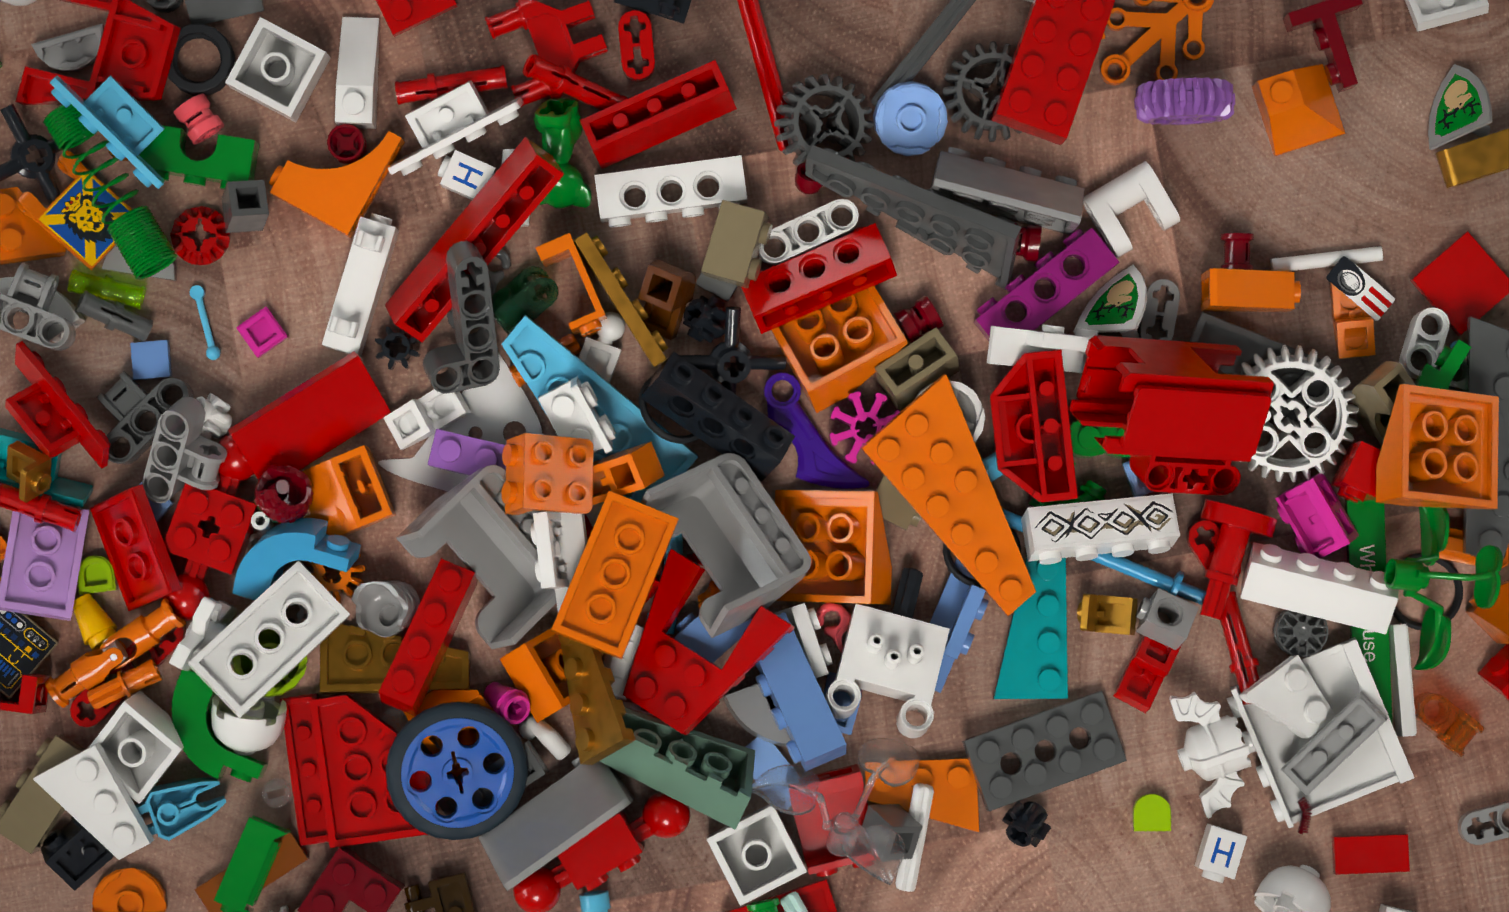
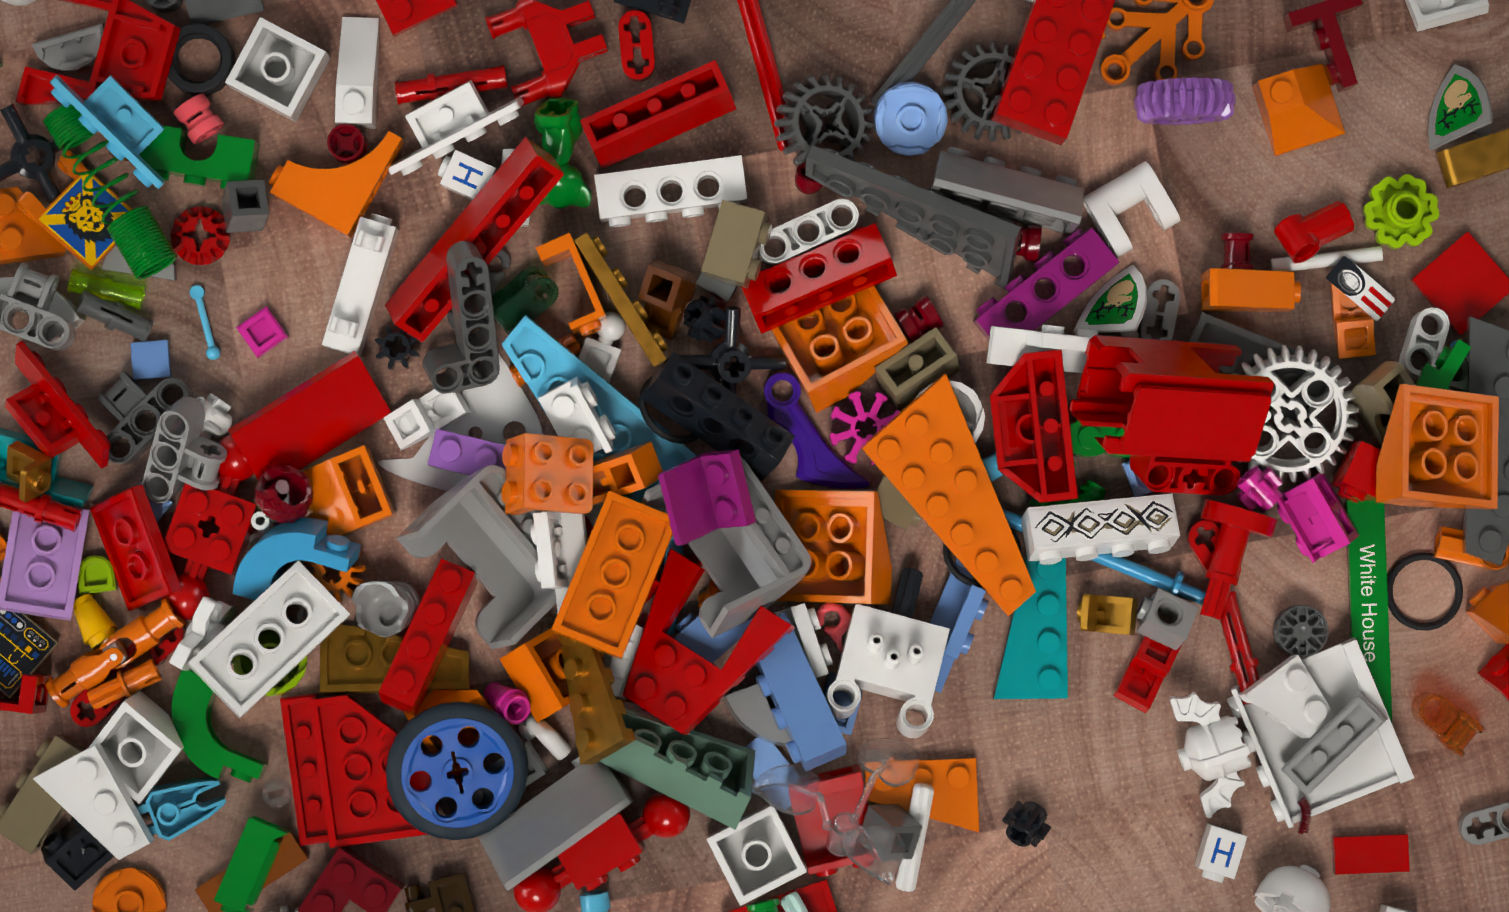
white cylinder [211,695,287,755] -> none
red pin [523,54,628,110] -> none
dark grey plate [962,691,1127,811] -> none
lime tile [1133,794,1171,832] -> none
white brick [1240,542,1399,634] -> none
green plant [1384,507,1503,670] -> none
white tile [1389,624,1417,737] -> none
none -> magenta bracket [658,449,756,546]
none -> dark pink gear [1237,466,1283,512]
none -> red piece [1274,200,1354,263]
none -> lime plant [1362,174,1440,250]

